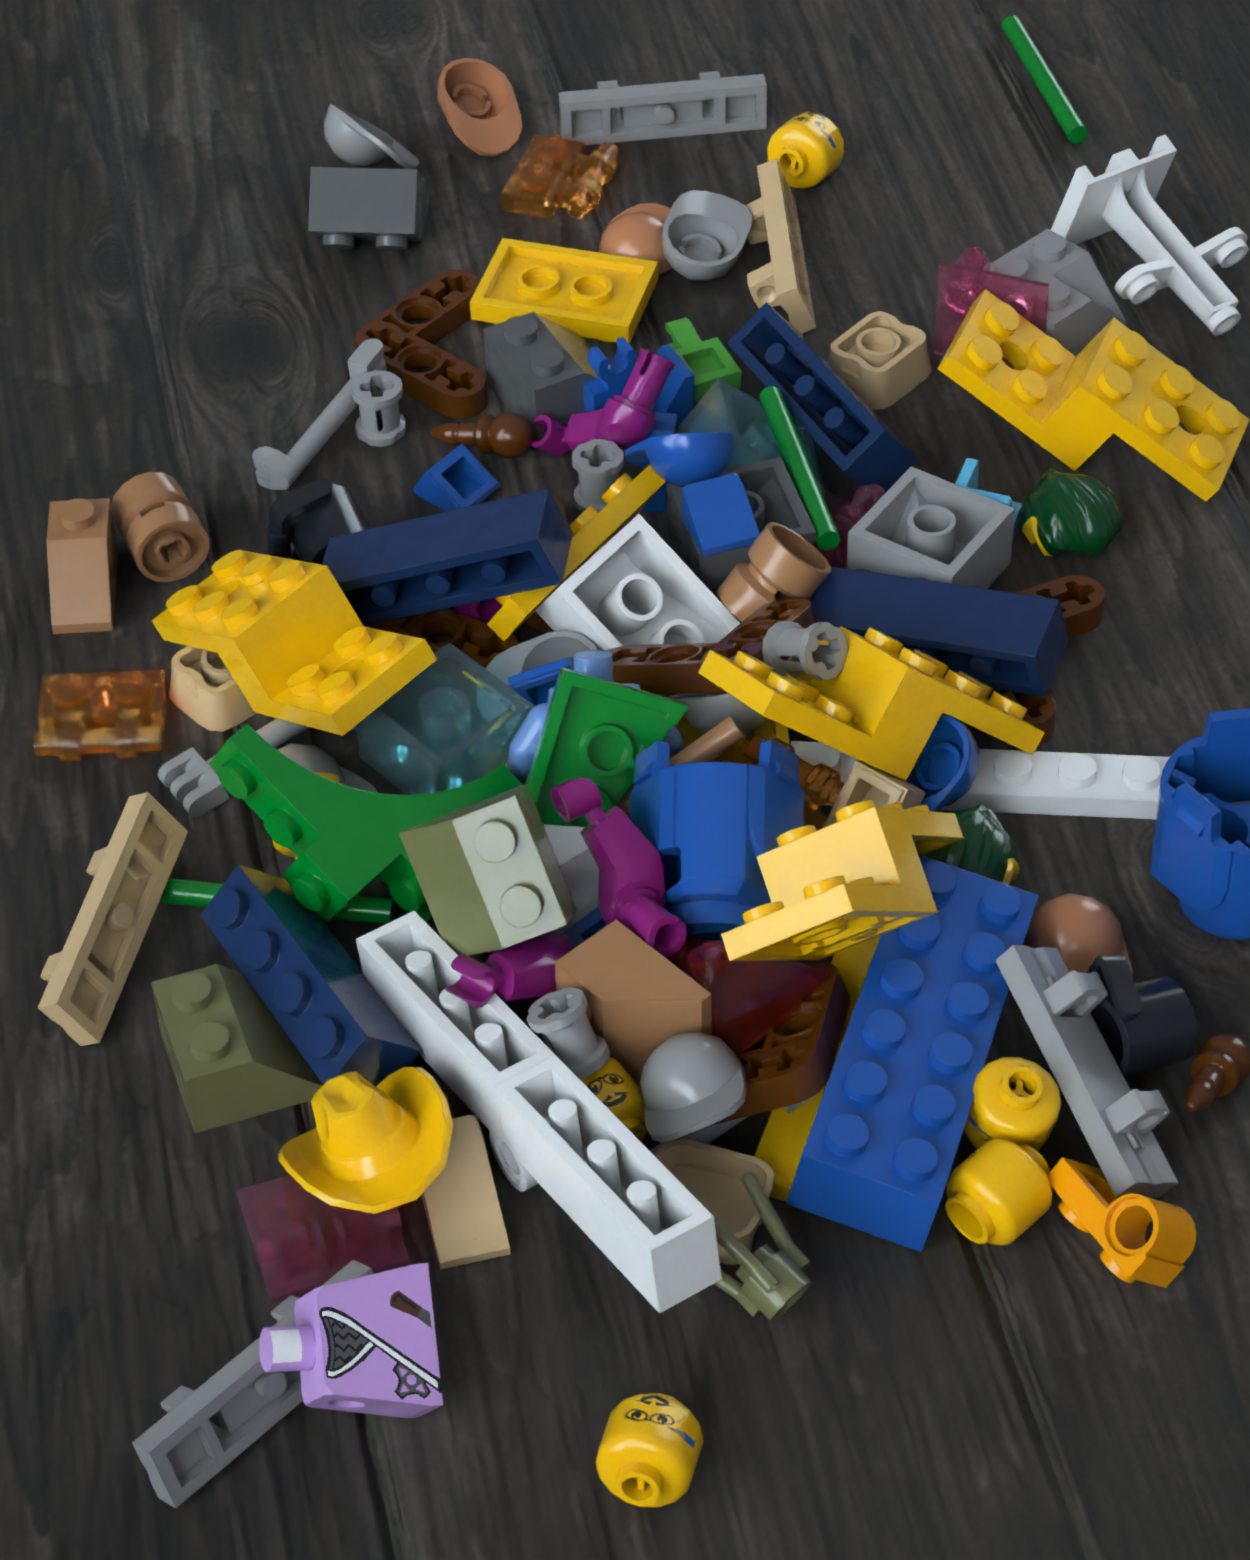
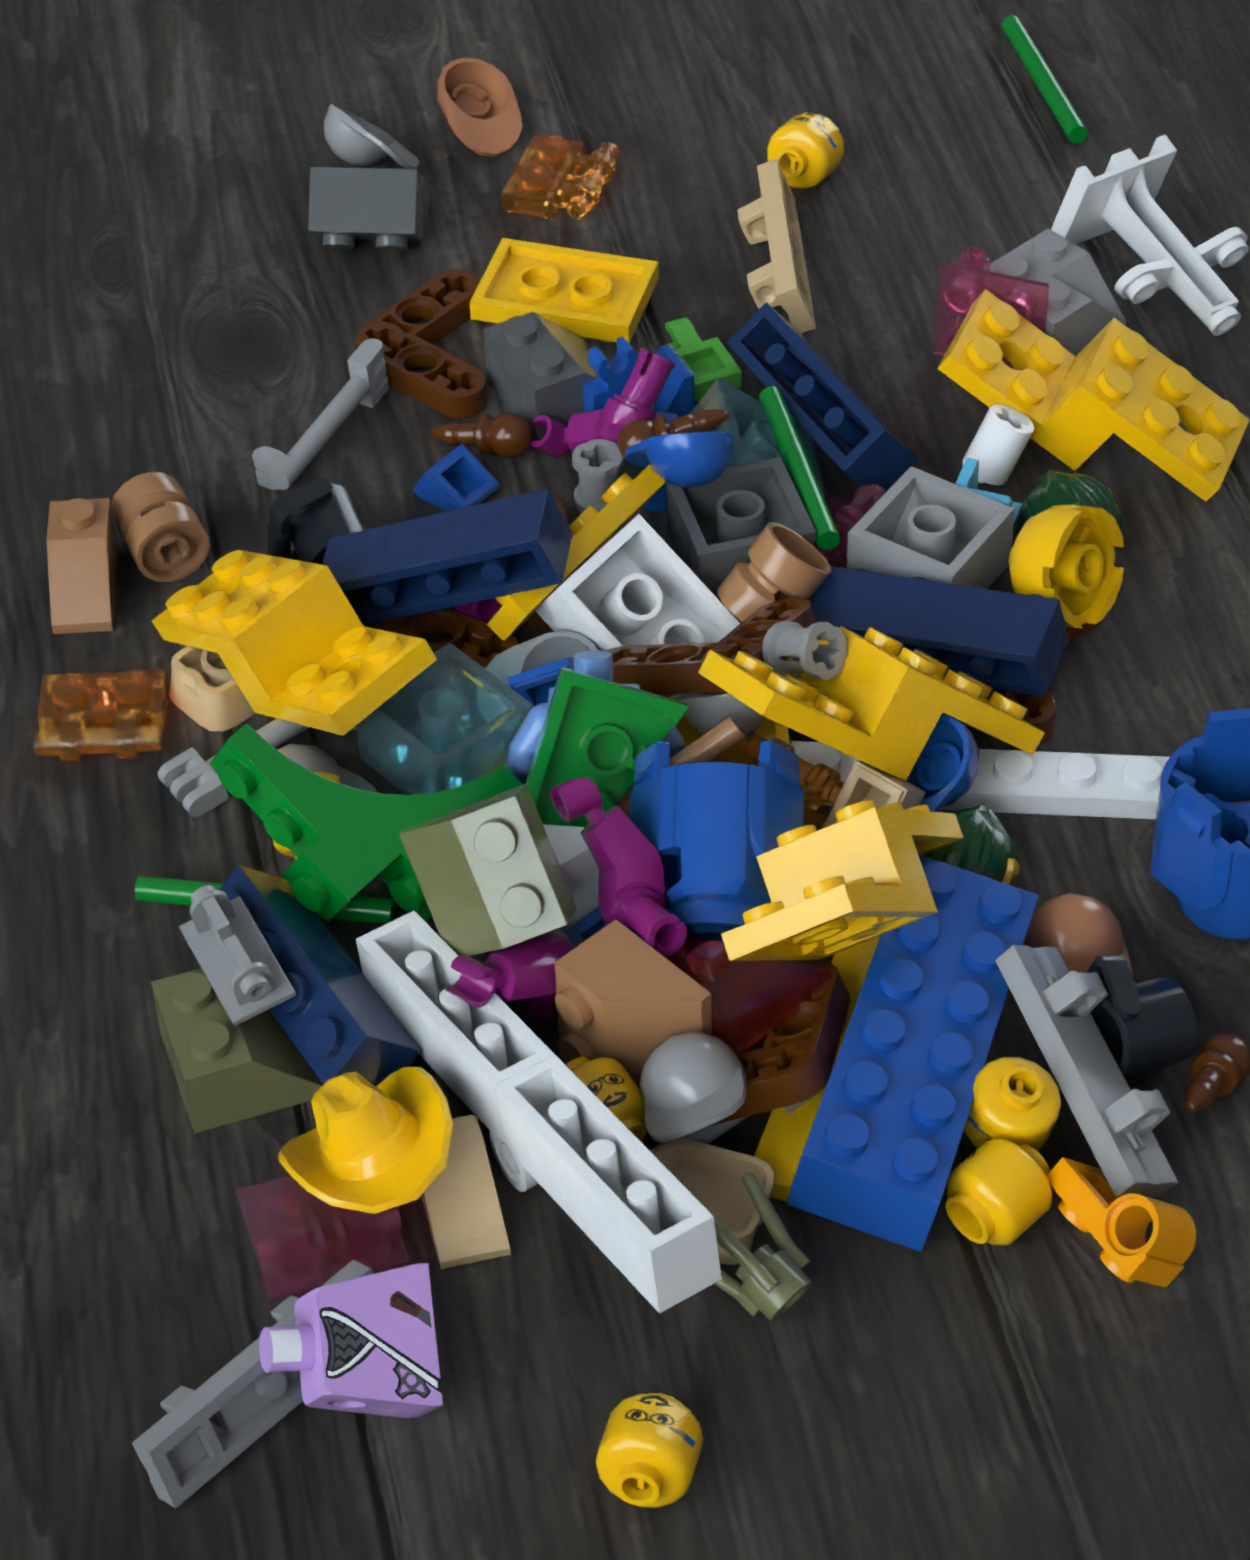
tan hinge [37,792,188,1046] -> none
light grey bush [351,370,407,447] -> none
light grey bush [526,987,611,1079] -> none
light grey hinge [559,71,767,147] -> none
nougat cap [599,203,672,275] -> none
light grey cap [662,190,752,281] -> none
blue slope [682,473,760,557] -> none
tan piece [827,311,932,410] -> none
none -> light grey hinge [179,885,296,1026]
none -> reddish brown bar [618,409,729,459]
none -> white piece [962,404,1034,485]
none -> yellow cylinder [1009,505,1124,628]

